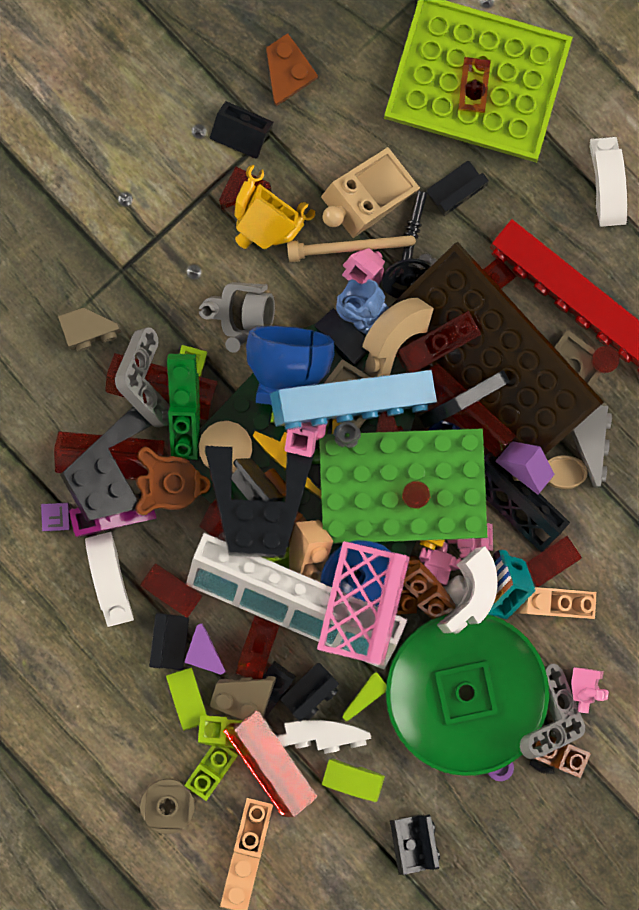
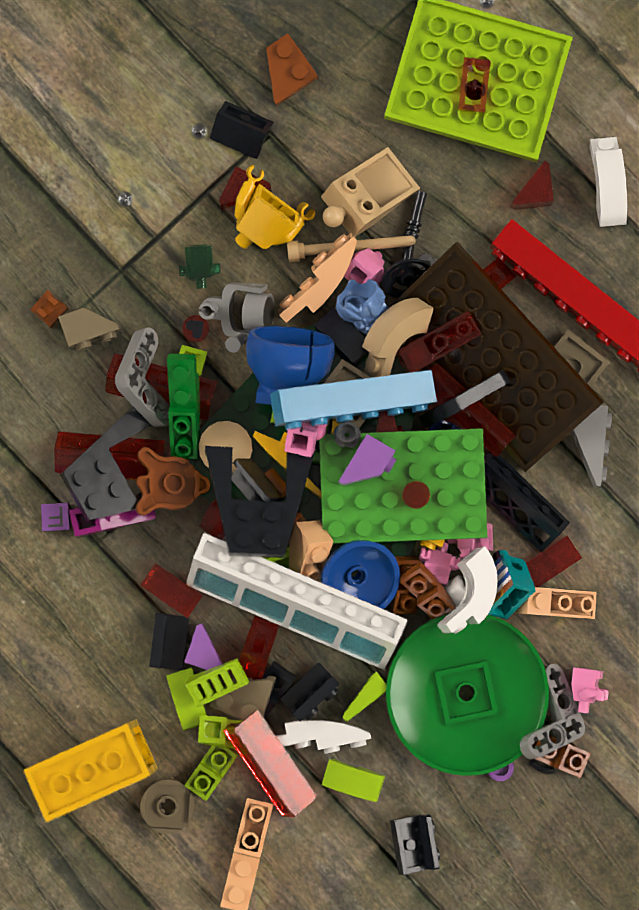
white arch [85,532,134,627] -> none
bright pink fence [317,541,410,666] -> none
black panel [427,161,489,217] -> none
medium lavender slope [496,441,555,495] -> none
tan piece [513,455,588,489] -> none
clear red tile [591,346,619,374] -> none
none -> yellow piece [24,719,158,822]
none -> dark orange tile [30,290,69,328]
none -> clear green piece [179,244,221,289]
none -> clear red tile [182,315,209,343]
none -> lime slope [186,658,249,707]
none -> light nougat slope [278,232,357,323]
none -> medium lavender slope [338,434,397,486]
none -> clear red slope [510,161,554,210]

